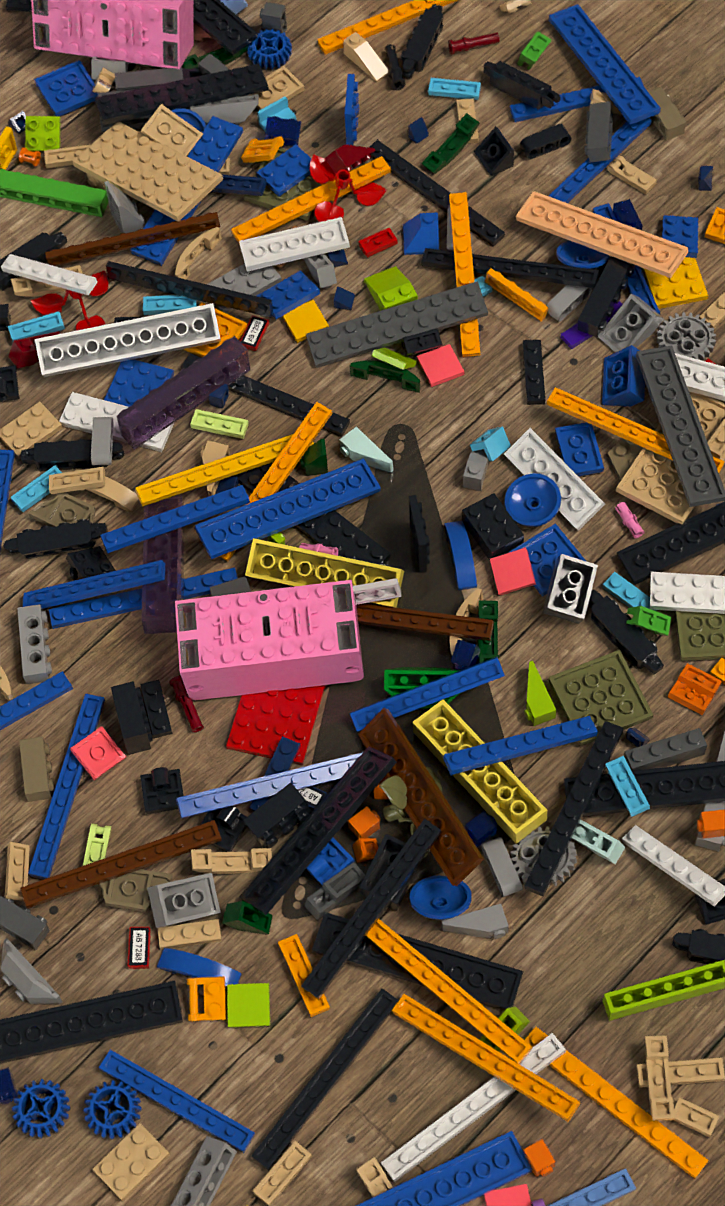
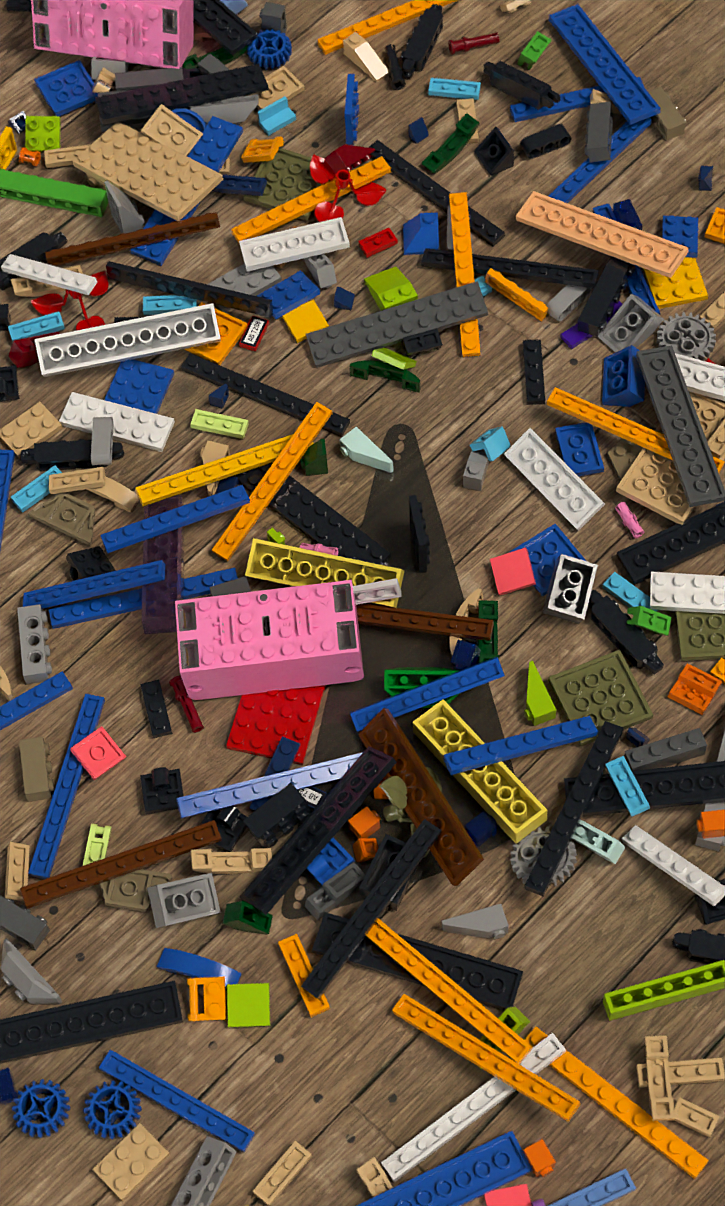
black hinge [3,519,108,559] -> none
black brick [111,681,153,755] -> none
clear purple brick [116,336,250,450] -> none
tile [128,927,151,969] -> none
tan plate [158,919,222,950] -> none
tan slope [175,227,222,279] -> none
blue plate [195,458,381,559] -> none
black plate [251,988,399,1171] -> none
blue plate [256,144,312,197] -> none
clear blue brick [264,116,301,147] -> none
dark blue slope [327,249,348,267] -> none
blue dish [410,876,472,920] -> none
coral tile [417,344,464,387] -> none
blue slope [444,521,477,590] -> none
black brick [462,493,524,561] -> none
light grey beam [481,837,522,897] -> none
blue dish [505,473,561,527] -> none
blue dish [556,241,610,269] -> none
tan plate [607,155,657,195] -> none

